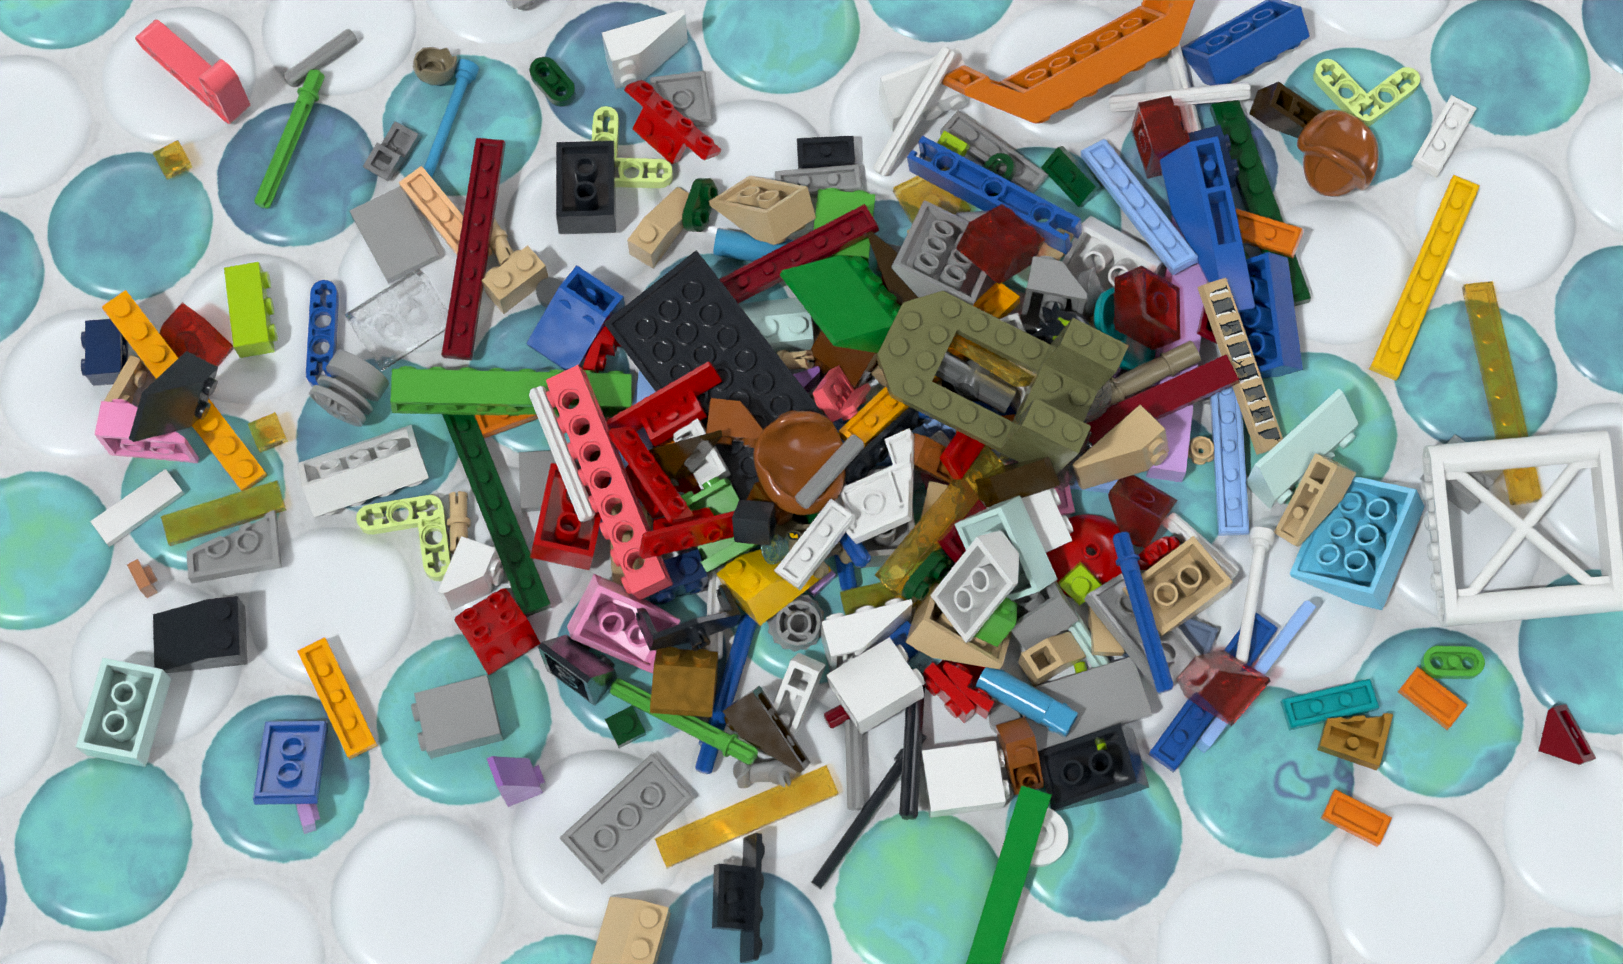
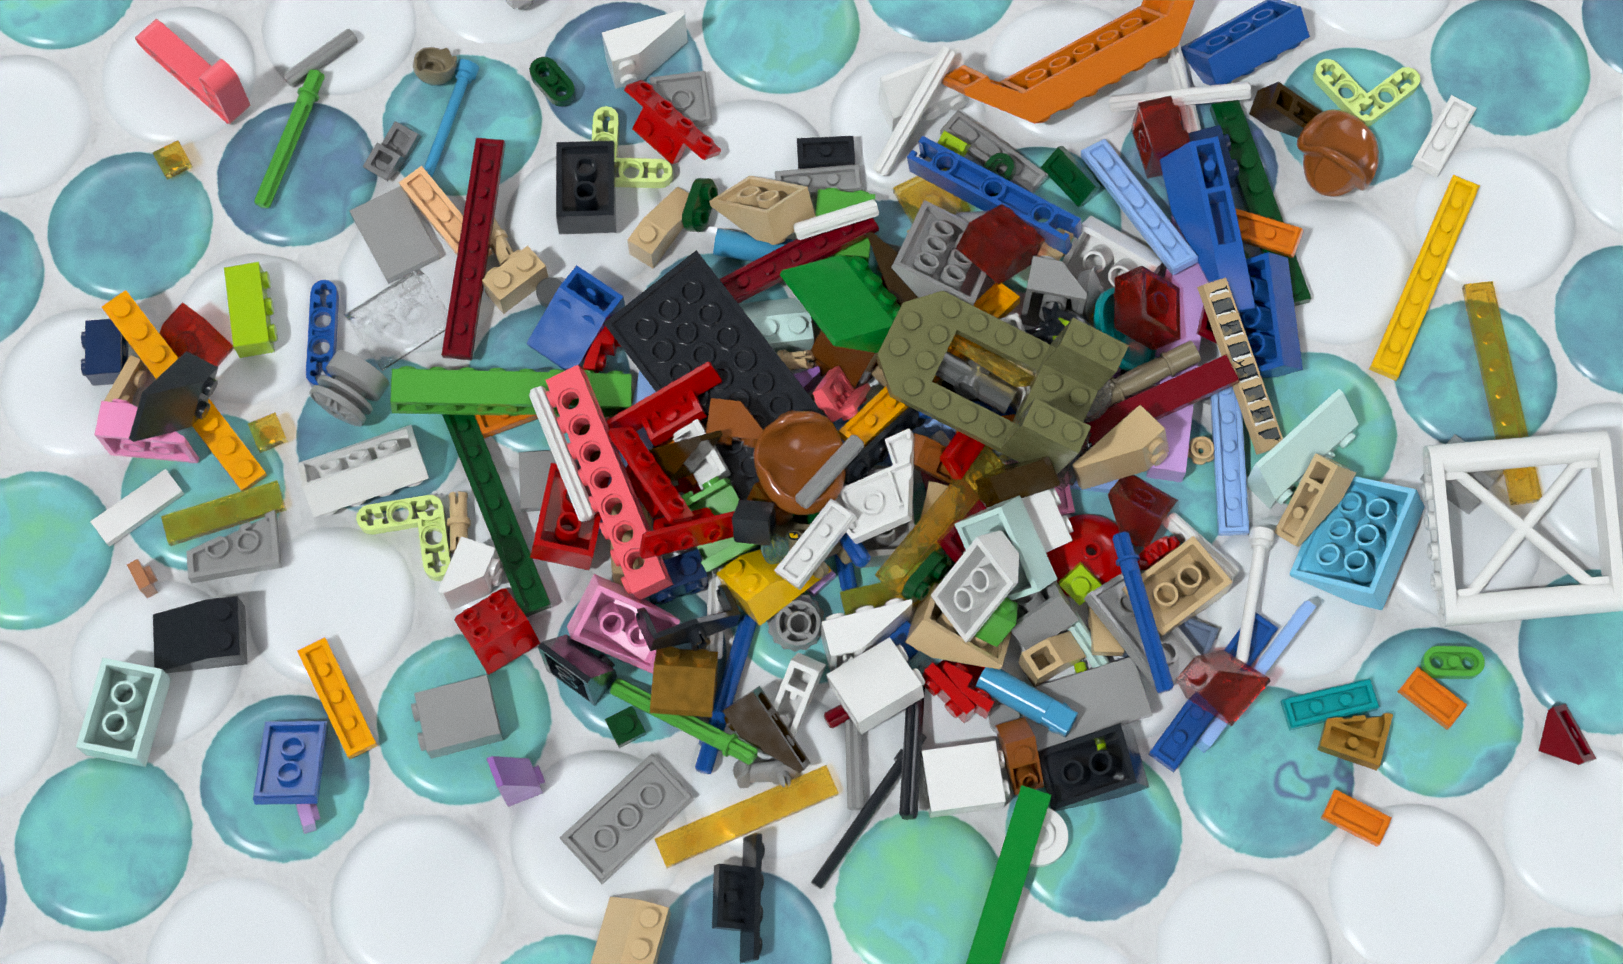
none -> white axle [794,199,879,240]

